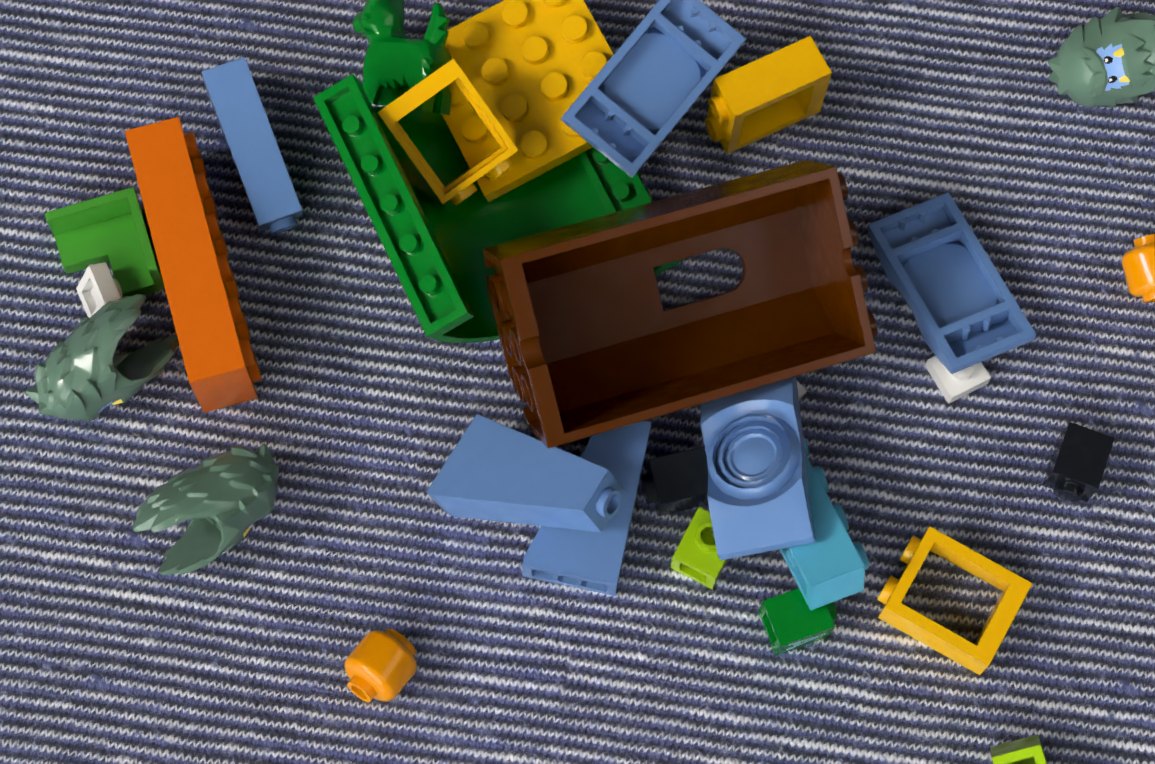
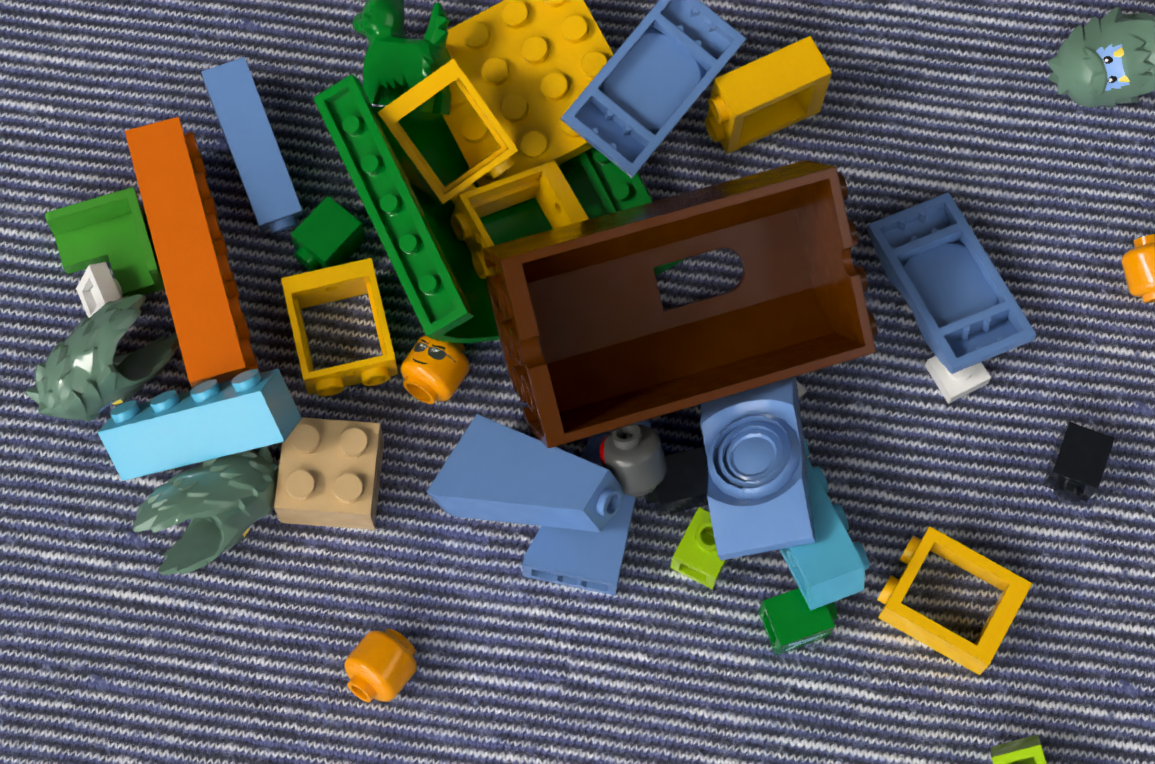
none -> medium azure brick [98,368,302,481]
none -> tan brick [274,417,384,530]
none -> yellow window [281,258,399,397]
none -> green brick [291,196,366,271]
none -> light orange head [400,335,470,404]
none -> yellow window [450,160,589,279]
none -> dark grey head [599,424,667,497]

